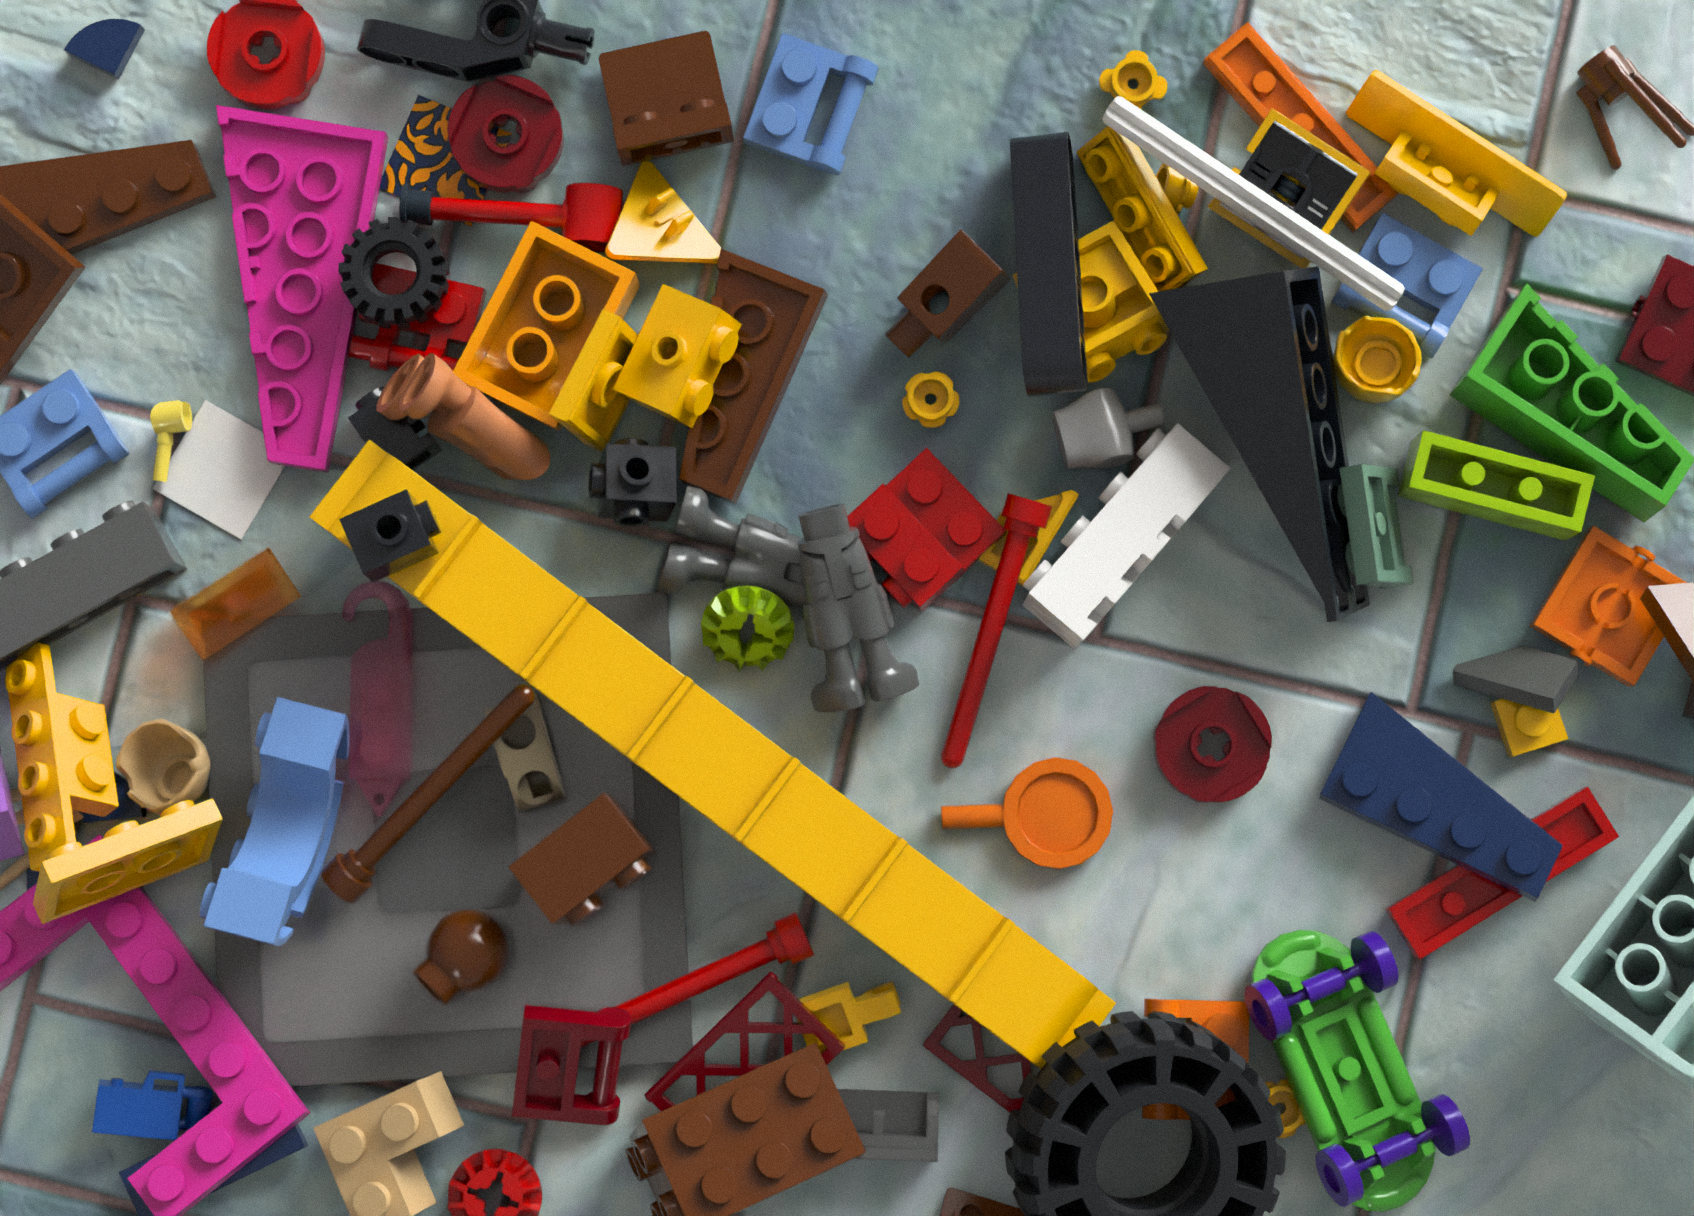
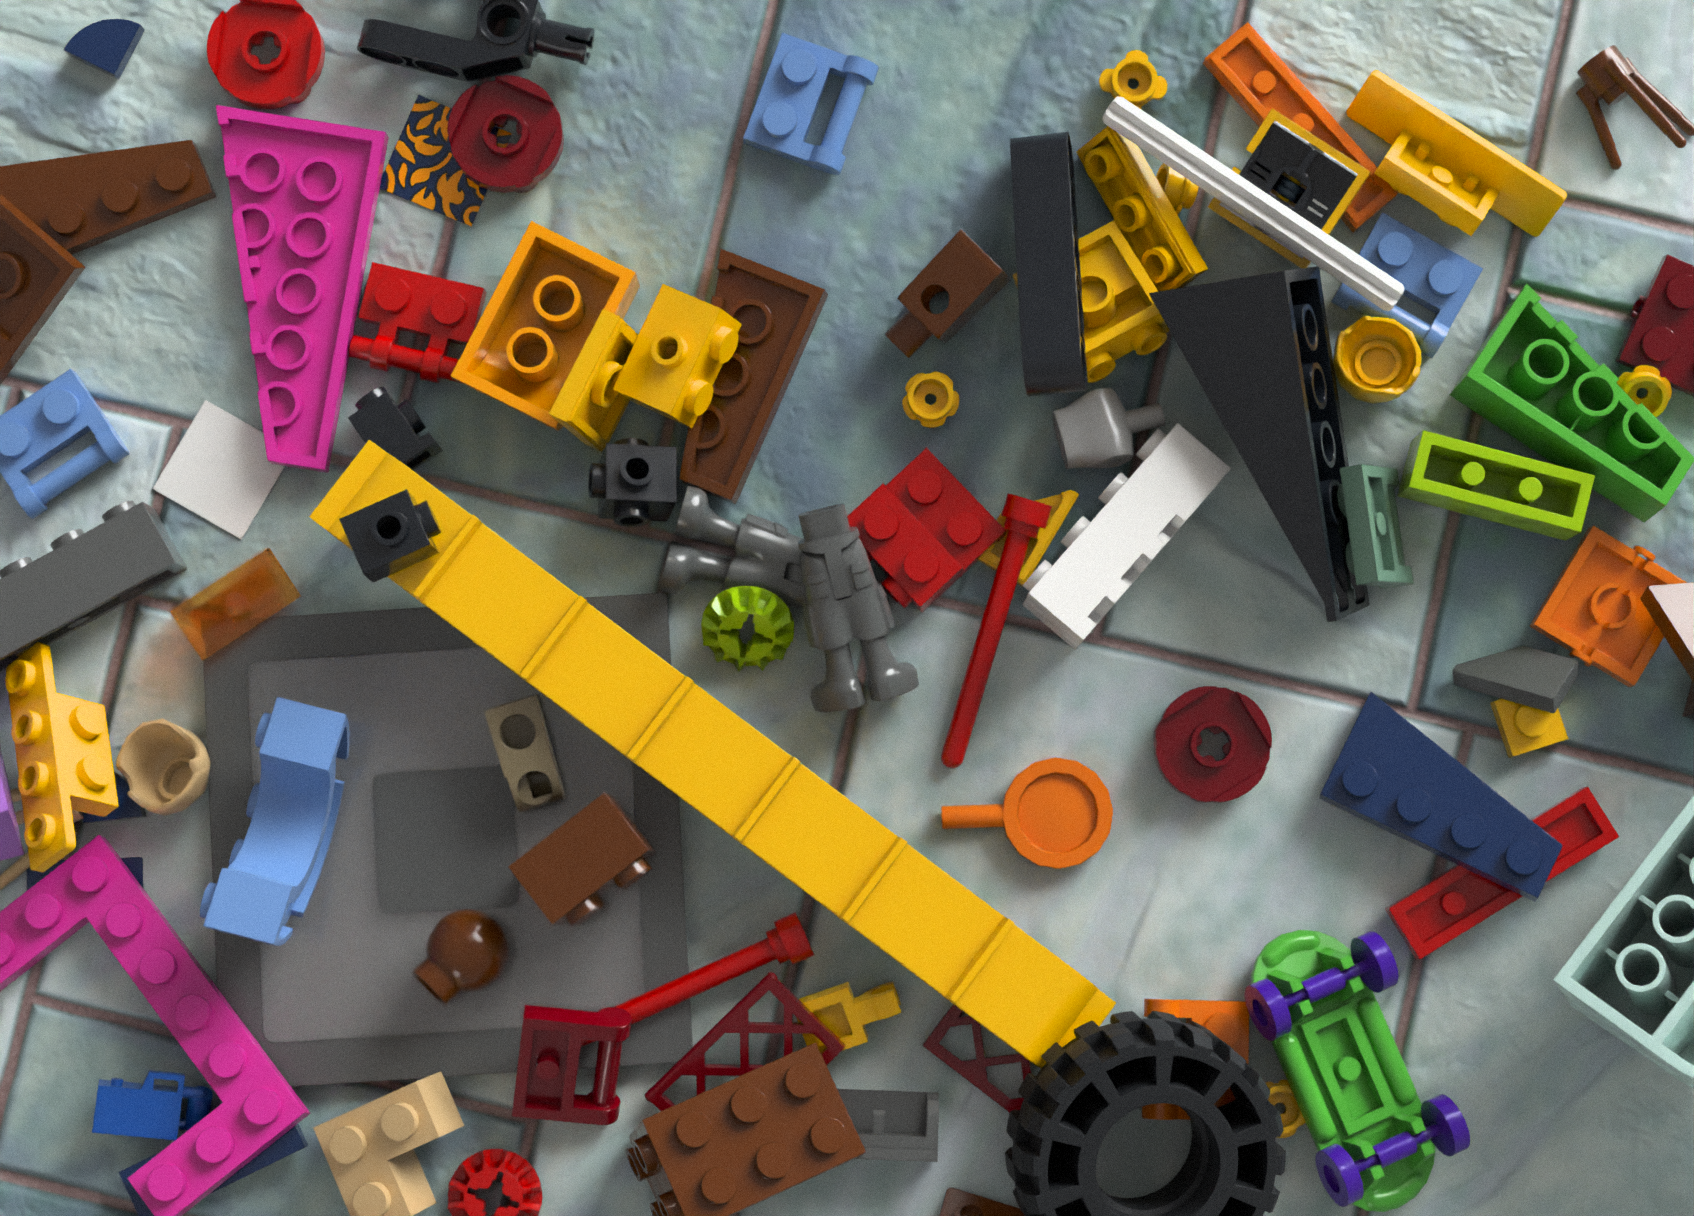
yellow plate [33,798,223,924] -> none
light yellow hand [150,400,192,482] -> none
reddish brown piece [320,684,535,904] -> none
black tyre [338,217,450,329] -> none
clear pink plate [342,581,413,817] -> none
nougat piece [376,353,550,480] -> none
red piece [399,183,623,252] -> none
reddish brown bracket [598,31,734,166] -> none
yellow piece [605,161,721,264] -> none
none -> yellow plate [1616,365,1672,417]

